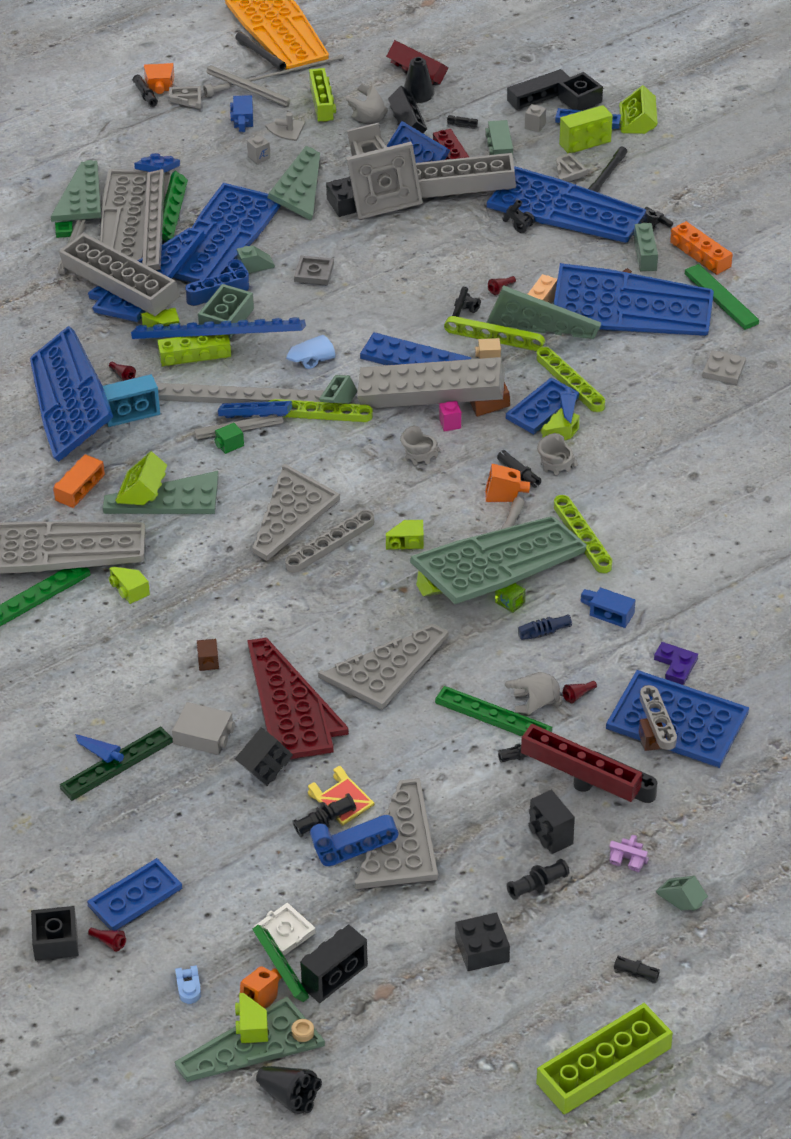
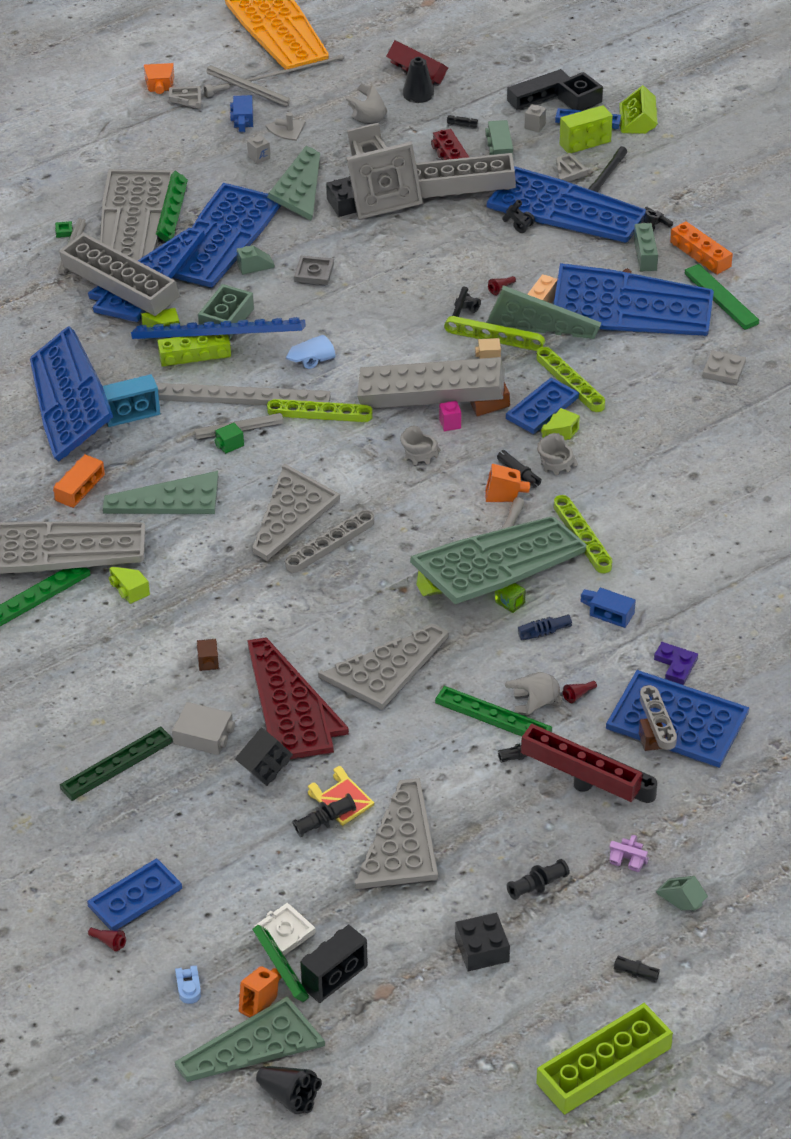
black brick [31,906,79,961] -> none
sand green wing [51,160,101,222] -> none
blue bar [75,734,124,763] -> none
dark red cone [109,361,136,381] -> none
lime slope [115,451,167,505] -> none
black pin [132,74,158,107] -> none
blue plate [134,153,180,173] -> none
light grey plate [142,169,165,270] -> none
blue beam [185,259,250,306] -> none
blue plate [218,401,292,418] -> none
black piece [235,32,286,71] -> none
lime slope [235,993,268,1043] -> none
tan tile [291,1019,314,1042] -> none
lime brick [309,68,336,122] -> none
blue beam [310,815,399,866] -> none
sand green slope [319,375,358,404] -> none
blue plate [360,332,471,365] -> none
lime slope [386,520,424,550] -> none
blue plate [387,121,450,163] -> none
black brick [388,86,427,133] -> none
black brick [528,789,575,854] -> none
blue bar [559,387,577,423] -> none

